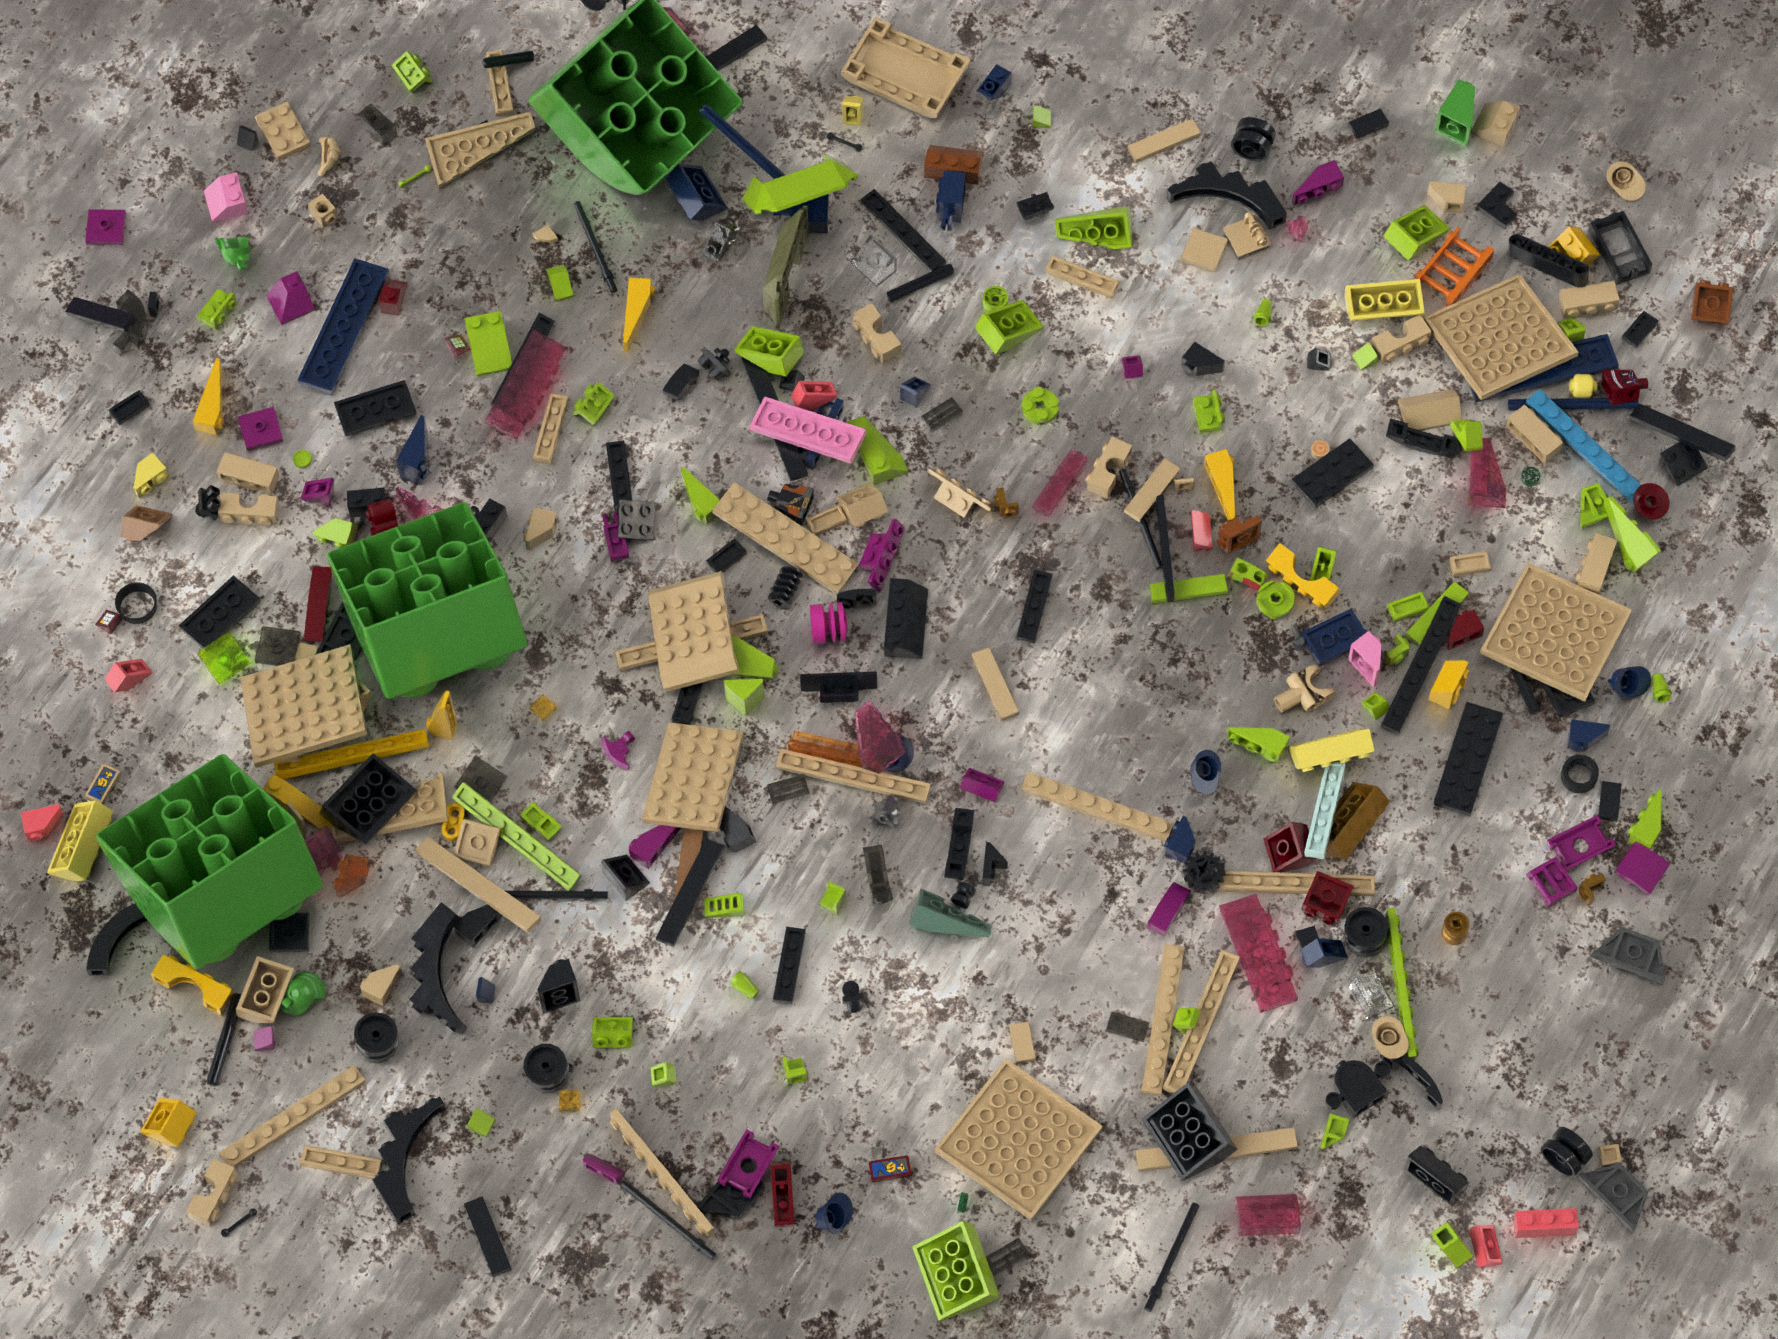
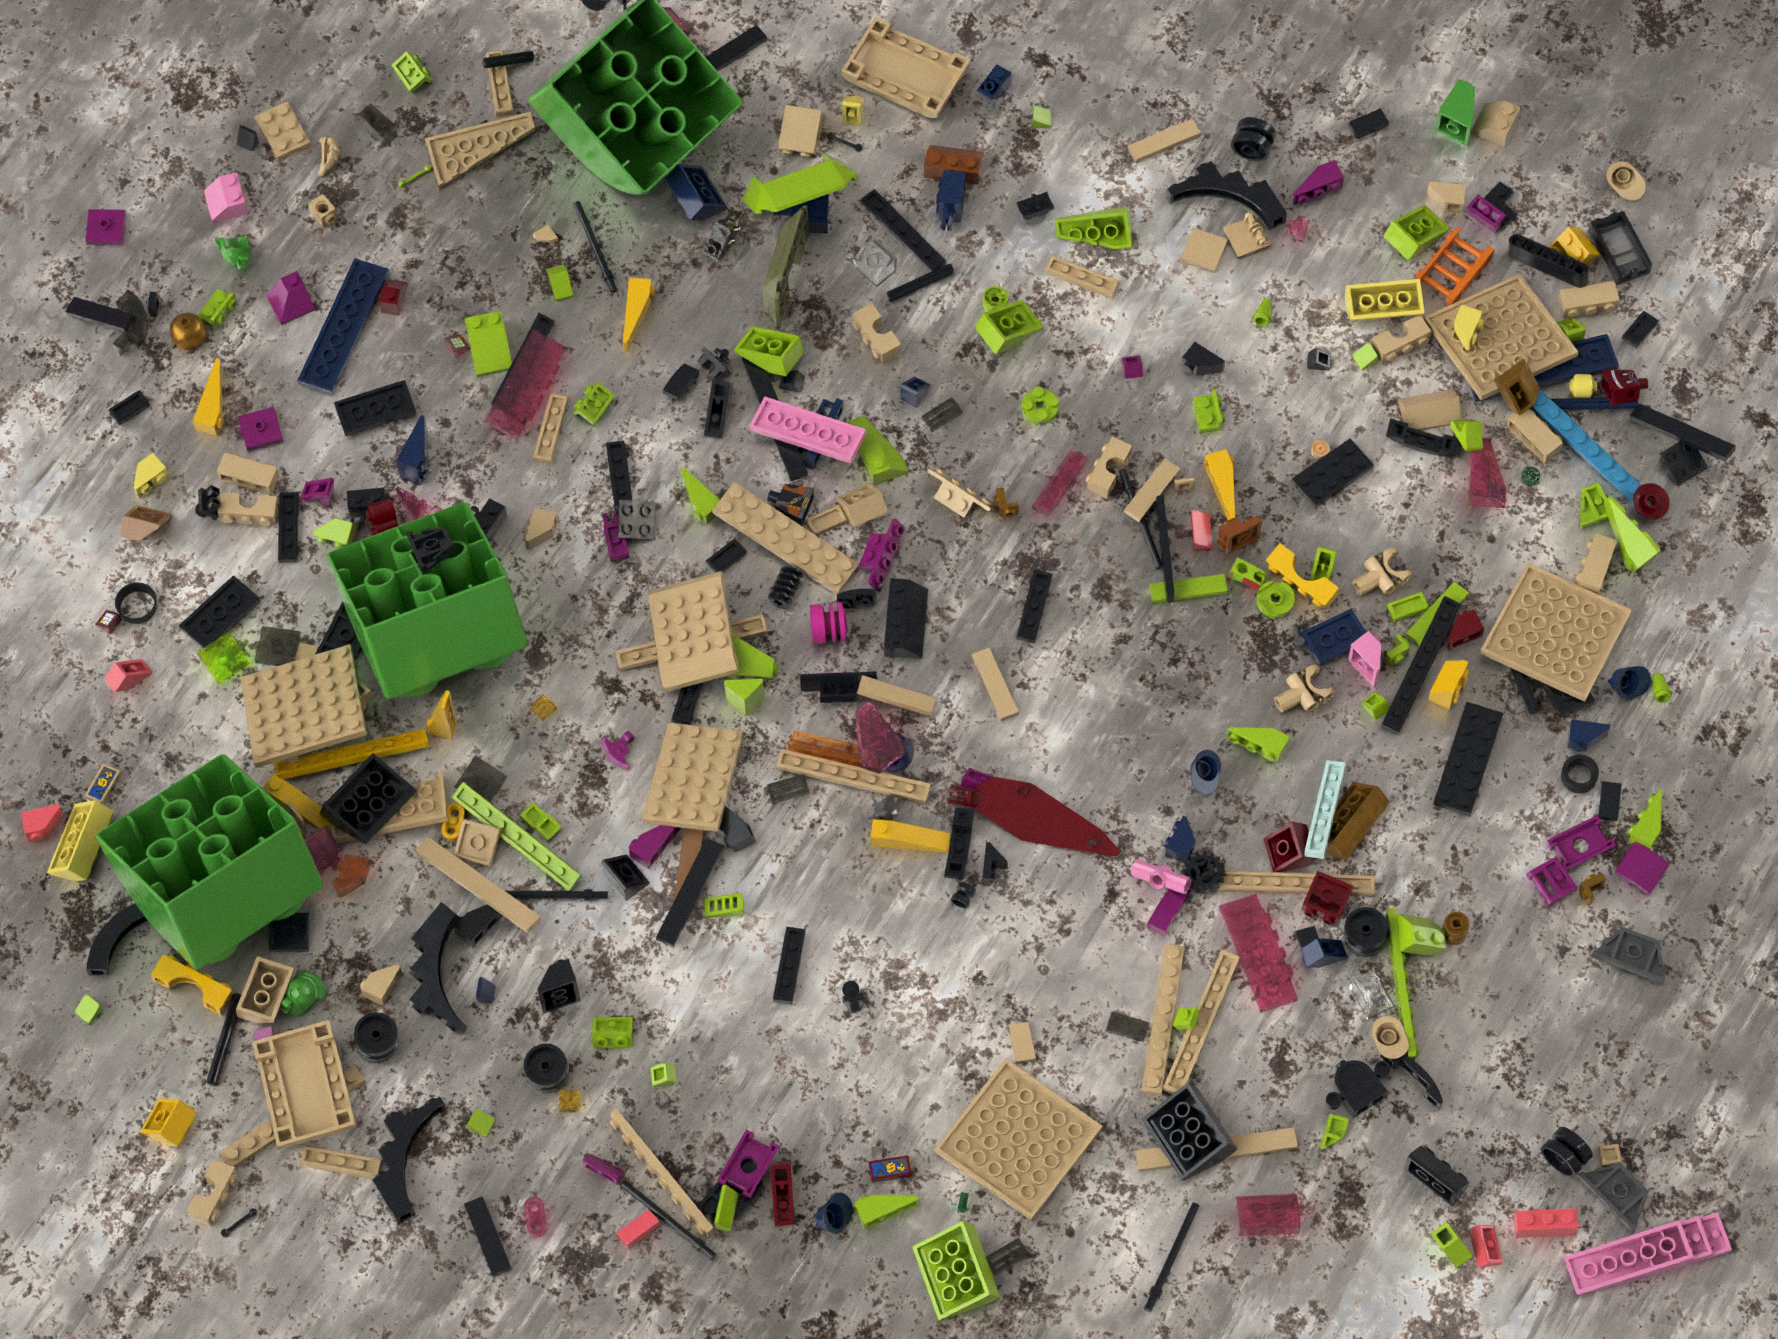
lime piece [293,450,312,468] -> none
dark red slope [304,566,332,642] -> none
dark blue axle [700,104,785,179] -> none
lime cone [730,971,759,999] -> none
lime panel [782,1056,807,1085] -> none
coral slope [791,381,838,410] -> none
lime panel [819,881,846,914] -> none
clear smoke arch [862,844,893,904] -> none
sand green wedge [909,889,992,937] -> none
tan plate [1021,771,1174,842] -> none
light yellow slope [1288,728,1375,772] -> none
tan tile [1449,551,1491,577] -> none
dark orange plate [1691,280,1734,325] -> none
none -> lime slope [75,994,103,1024]
none -> pearl gold cylinder [170,312,207,351]
none -> tan slope [252,1020,356,1150]
none -> black tile [278,492,299,563]
none -> black wing [406,527,455,574]
none -> clear pink plate [524,1197,547,1238]
none -> coral slope [616,1209,661,1249]
none -> black slope [704,380,733,438]
none -> lime slope [714,1185,738,1231]
none -> tan slope [778,105,825,158]
none -> lime slope [854,1195,919,1230]
none -> tan tile [857,675,936,716]
none -> yellow slope [871,819,951,853]
none -> dark red wing [948,777,1119,857]
none -> bright pink piece [1131,859,1191,894]
none -> tan connector [1353,548,1413,595]
none -> lime slope [1396,913,1446,957]
none -> light yellow slope [1454,305,1484,350]
none -> magenta slope [1466,194,1507,233]
none -> pearl gold slope [1494,359,1540,416]
none -> bright pink slope [1563,1212,1732,1296]

